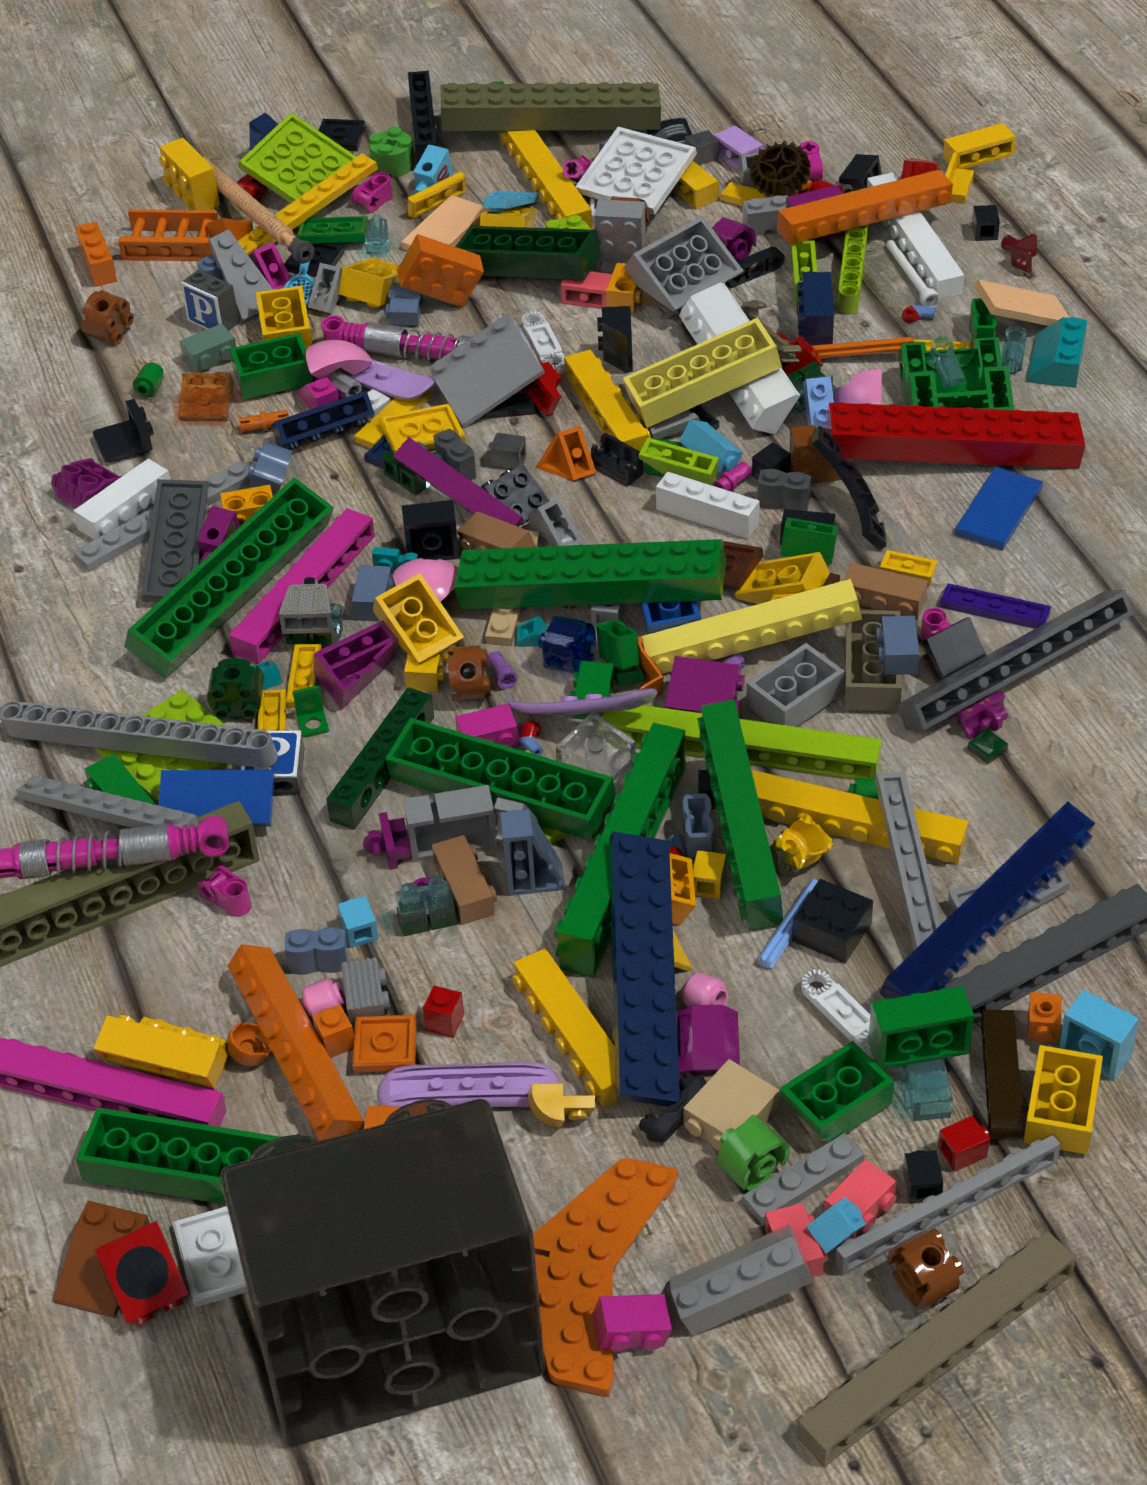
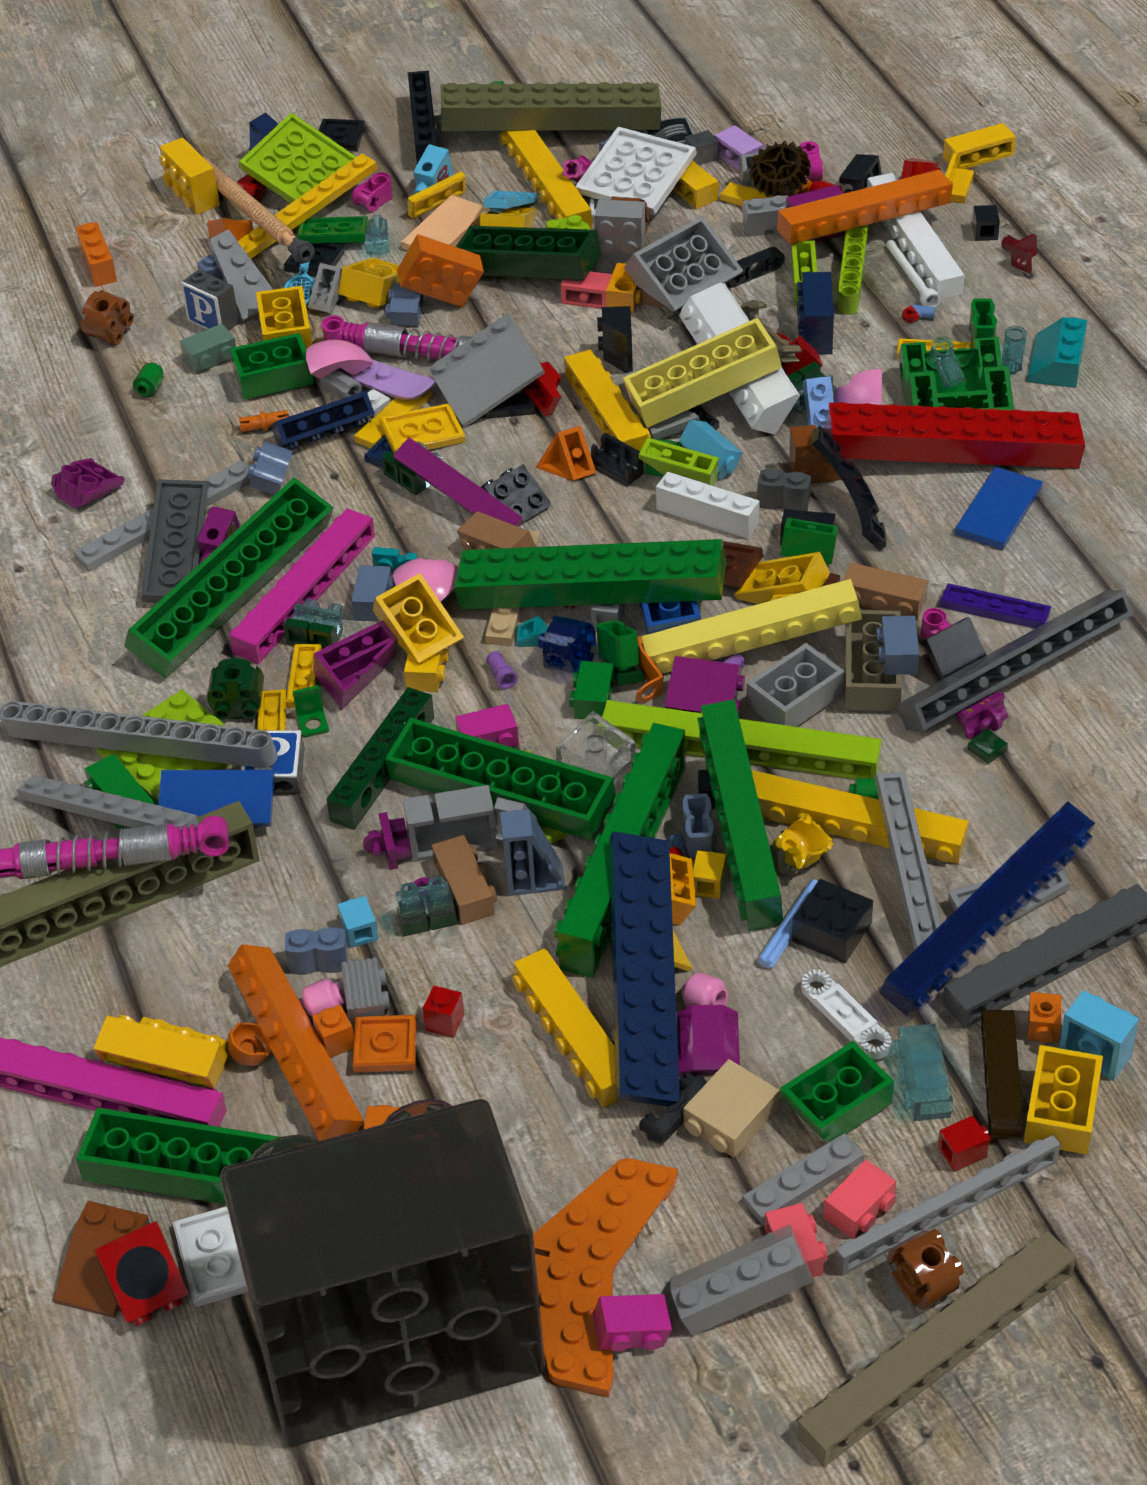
white brick [73,459,170,540] -> none
black bracket [93,398,154,462] -> none
orange fence [118,209,219,261] -> none
clear orange plate [178,372,234,421] -> none
dark pink piece [197,865,252,916] -> none
light orange brick [220,485,273,526] -> none
dark pink slope [248,242,290,290] -> none
teal slope [252,660,282,690] -> none
light grey torso [279,577,333,634] -> none
dark pink slope [297,377,339,410] -> none
bright green brick [369,127,415,177] -> none
lavender piece [378,1061,559,1109] -> none
black brick [401,500,459,560] -> none
dark grey brick [433,429,476,480] -> none
dark orange brick [448,645,491,702] -> none
flat silver brick [487,432,527,470] -> none
lavender piece [507,688,658,716] -> none
arm [519,721,543,756] -> none
white plate [522,311,565,375] -> none
light grey arch [527,497,583,546] -> none
yellow brick [528,1083,595,1128] -> none
magenta brick [712,217,756,261] -> none
dark pink pin [714,461,752,491] -> none
bright green brick [715,1115,790,1191] -> none
black brick [752,442,791,480] -> none
medium azure brick [806,1197,866,1254] -> none
orange axle [812,337,913,359] -> none
green brick [868,986,974,1070] -> none
yellow plate [880,550,938,585] -> none
black brick [903,1150,943,1204] -> none
light nougat tile [974,279,1070,326] -> none

